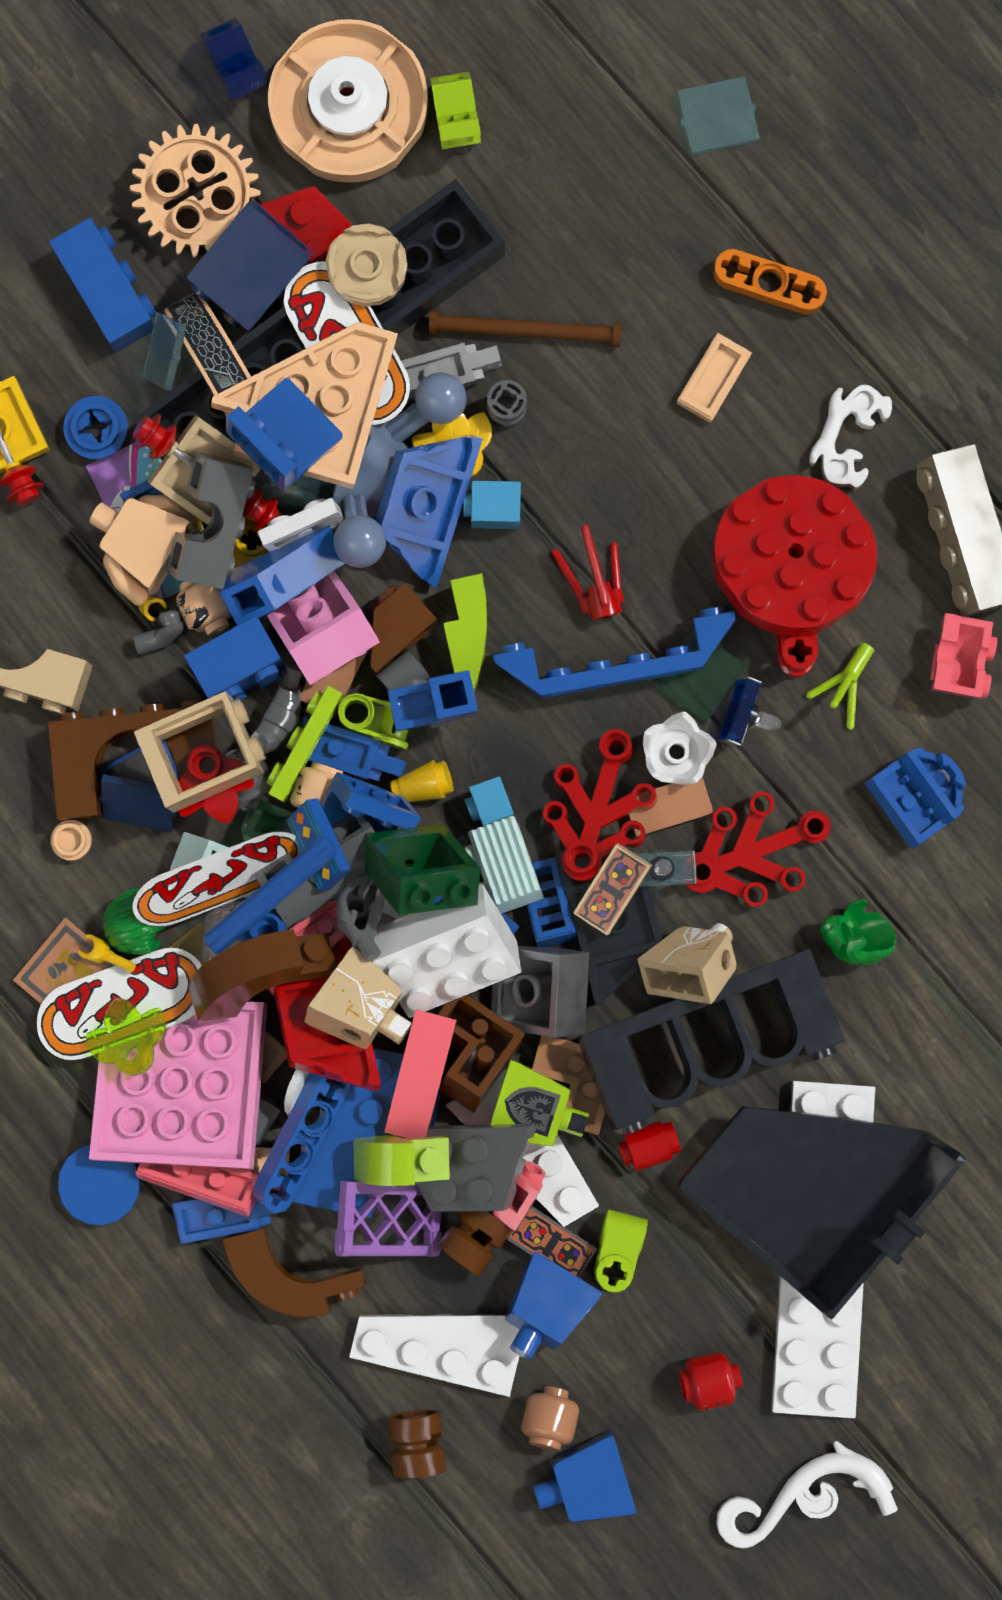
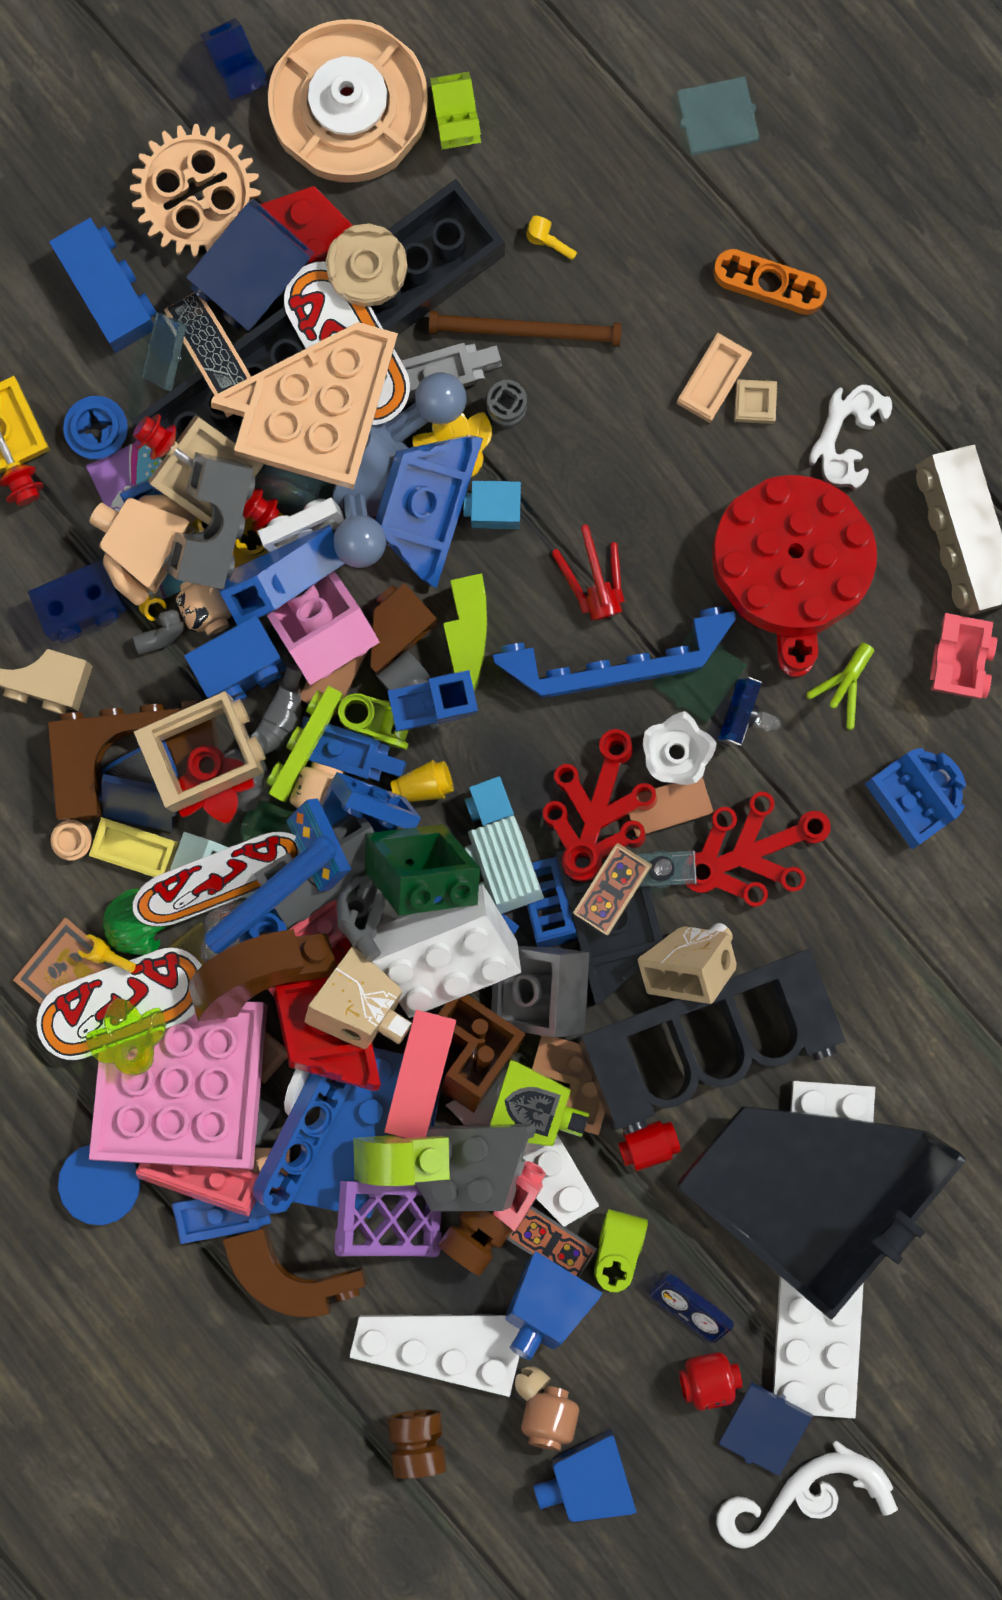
blue bracket [226,378,343,492] -> none
green hair [820,899,897,965] -> none
none -> clear blue brick [27,560,127,643]
none -> light yellow tile [89,817,180,877]
none -> tan hinge [515,1366,551,1401]
none -> yellow hand [526,216,577,261]
none -> clear blue slope [649,1270,734,1343]
none -> dark blue piece [719,1382,813,1476]
none -> tan tile [734,379,777,424]

